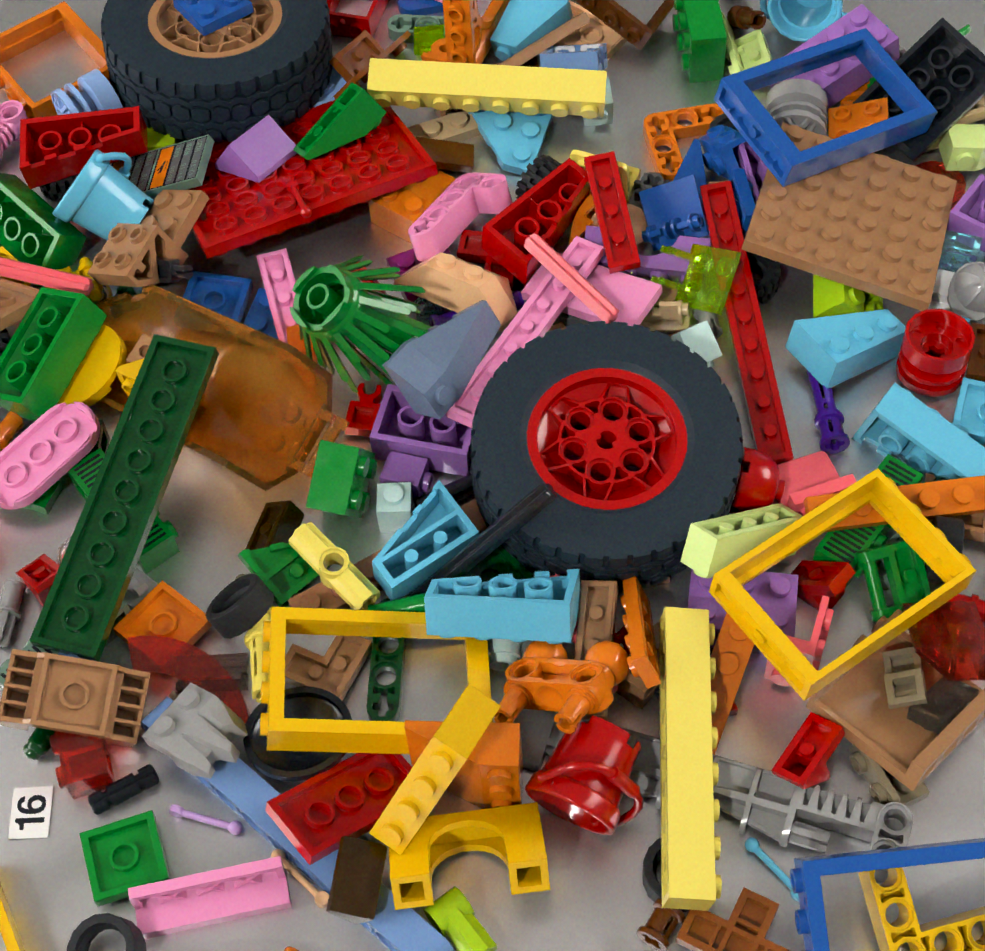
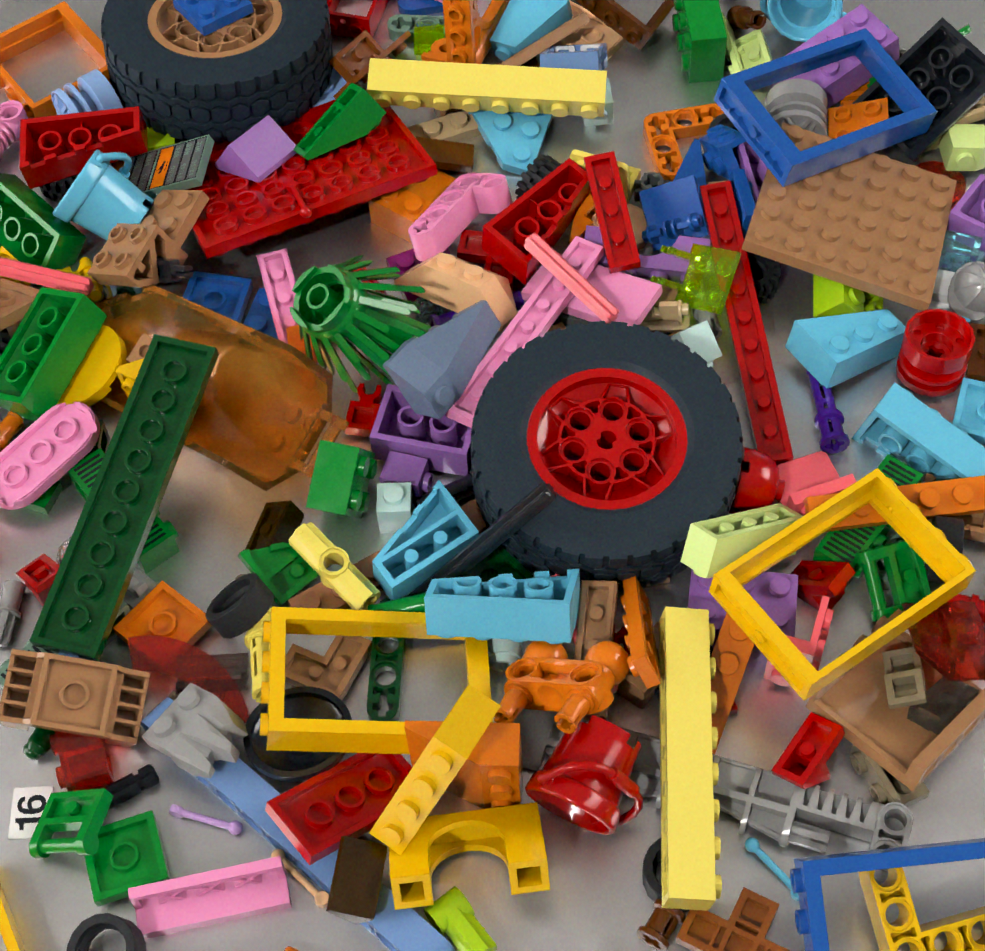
none -> green plate [29,788,114,859]

